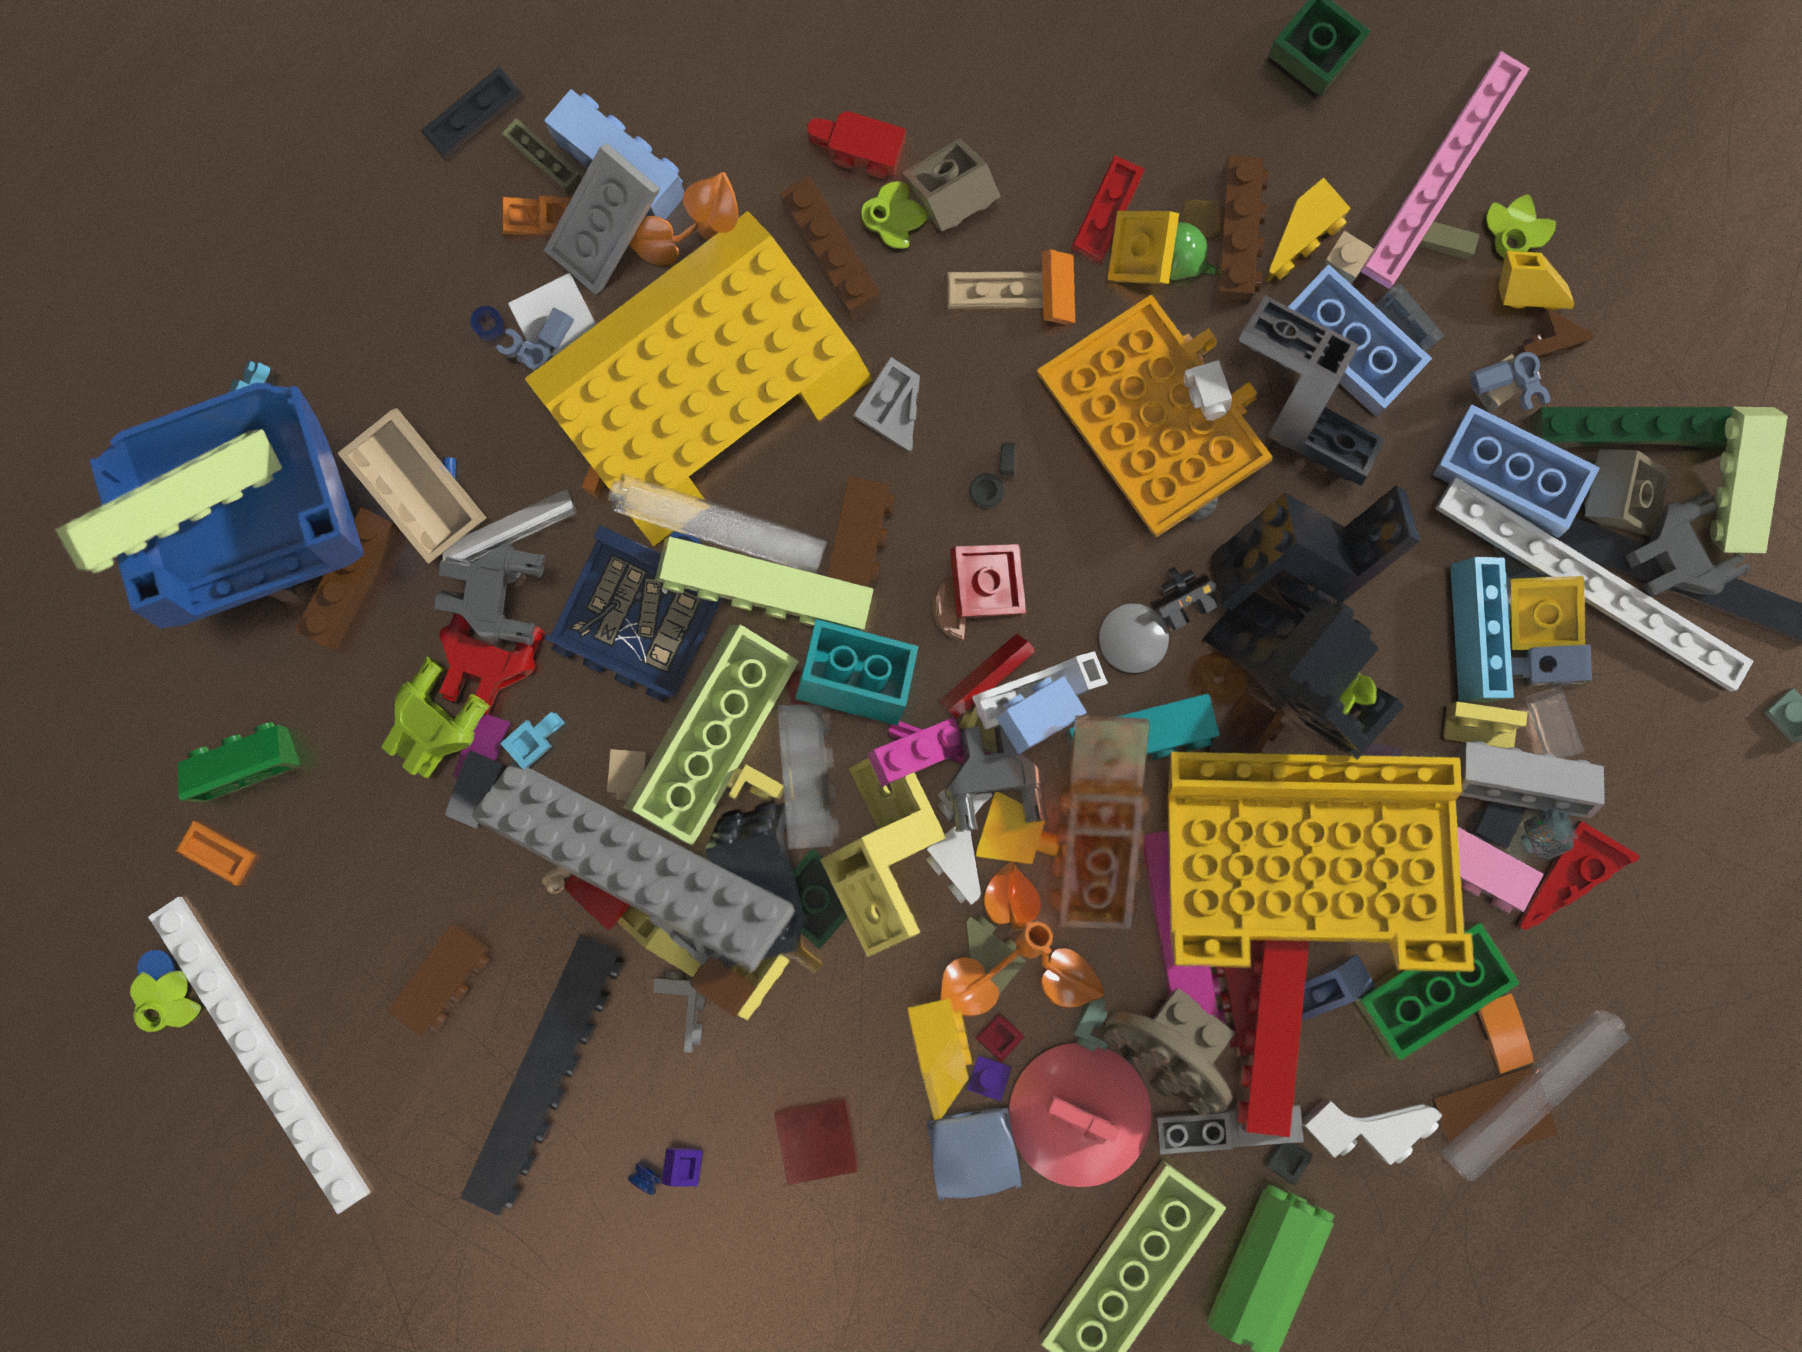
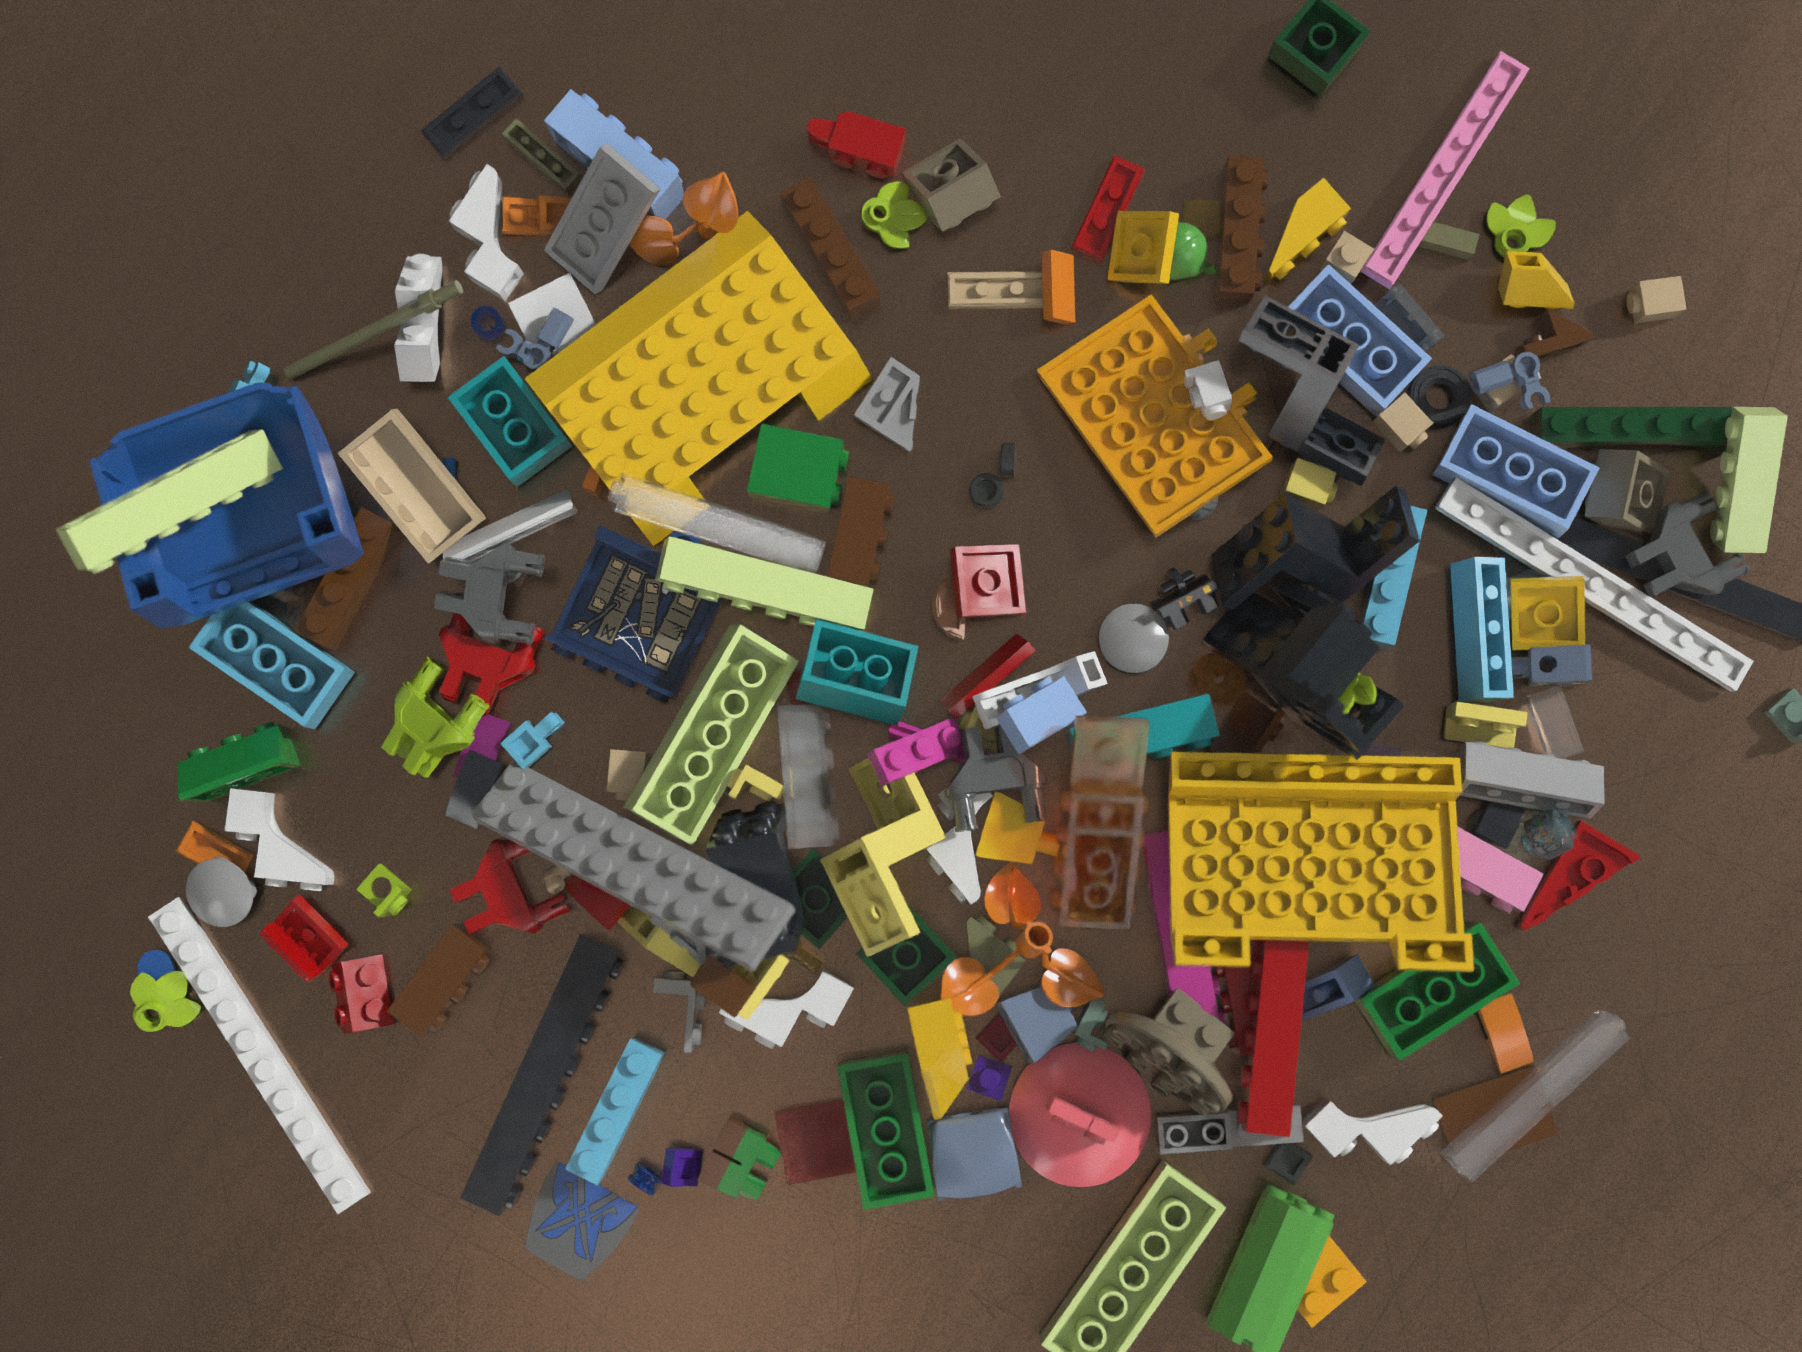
none -> light grey dish [186,856,257,927]
none -> medium azure brick [189,601,355,729]
none -> white arch [225,789,334,891]
none -> red bracket [259,895,349,982]
none -> olive bar [283,280,463,380]
none -> bracket [328,955,394,1034]
none -> lime bracket [357,863,412,918]
none -> white arch [394,254,443,382]
none -> teal brick [448,356,572,487]
none -> white arch [449,164,524,302]
none -> red connector [449,838,571,934]
none -> sticker [525,1161,640,1281]
none -> medium azure brick [565,1036,666,1185]
none -> green hips [697,1115,782,1200]
none -> white arch [719,970,855,1049]
none -> green brick [747,424,849,513]
none -> green brick [837,1050,935,1210]
none -> dark green brick [856,904,957,1006]
none -> sand blue torso [995,986,1085,1063]
none -> light yellow brick [1280,458,1339,510]
none -> light orange wing [1297,1236,1367,1327]
none -> medium azure brick [1358,506,1427,650]
none -> tan brick [1372,393,1433,452]
none -> black tyre [1408,365,1471,428]
none -> tan brick [1627,276,1687,324]

